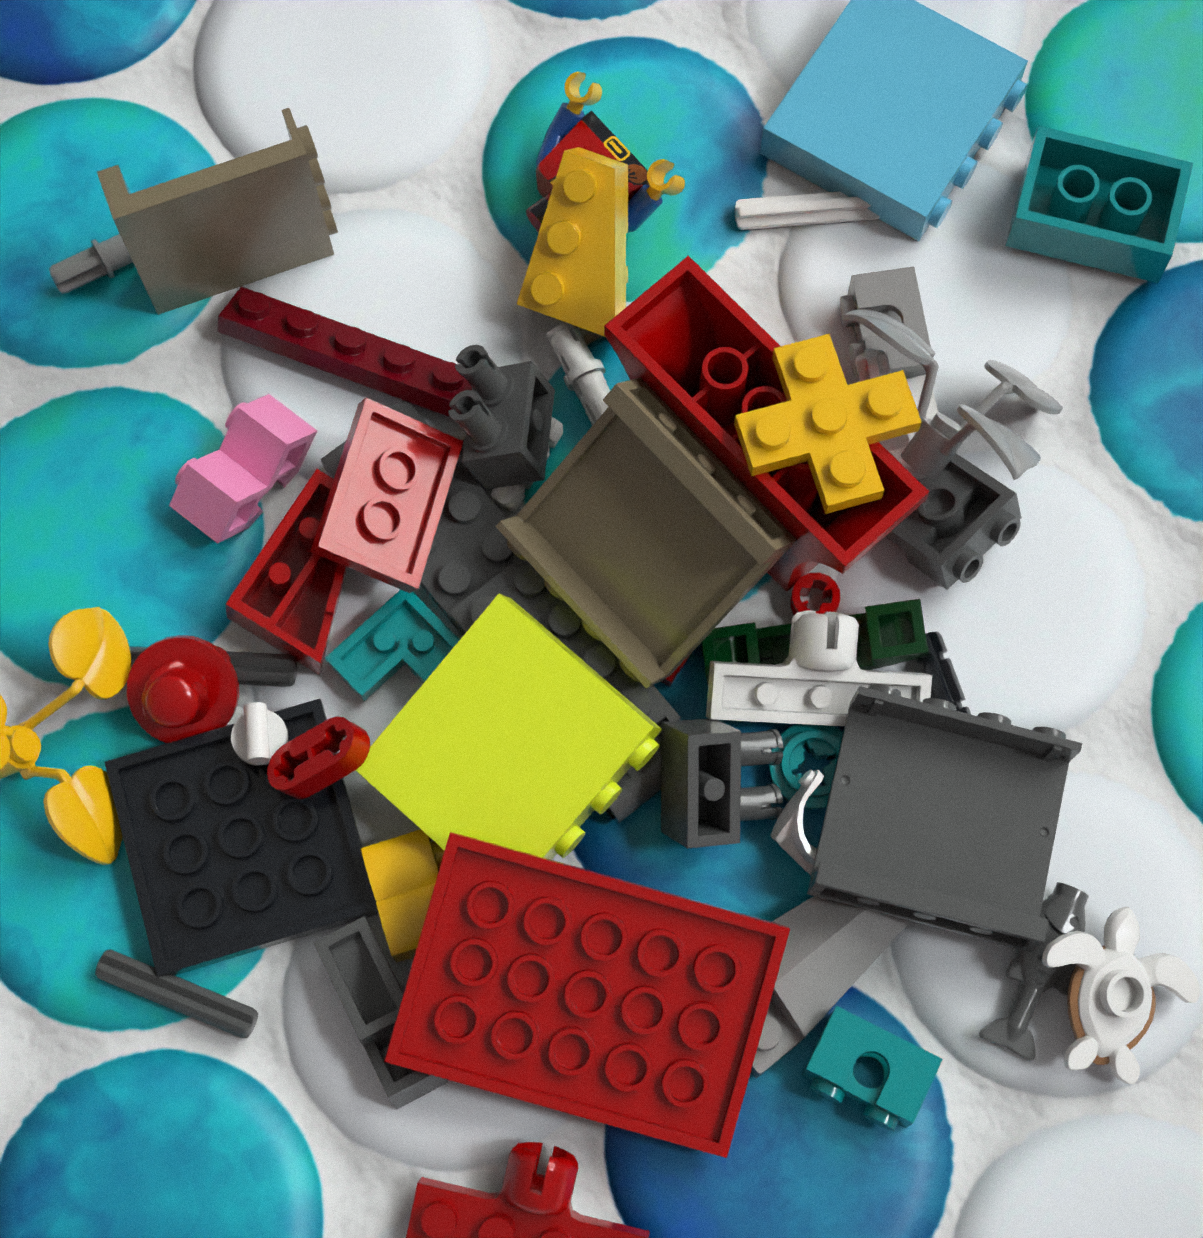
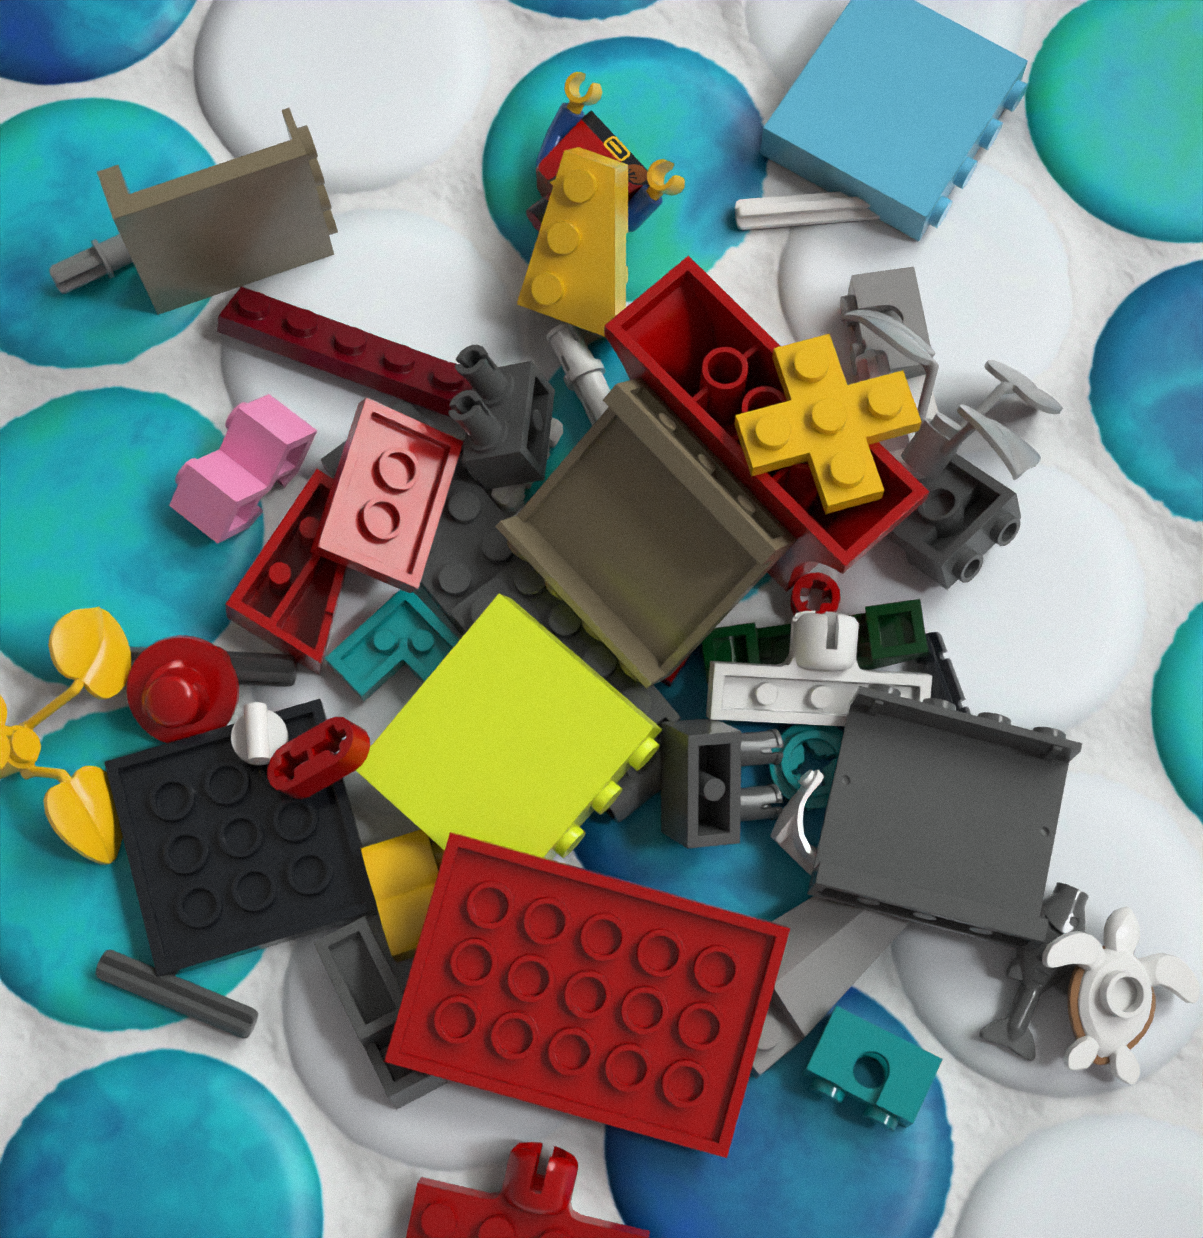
teal brick [1005,126,1193,283] -> none

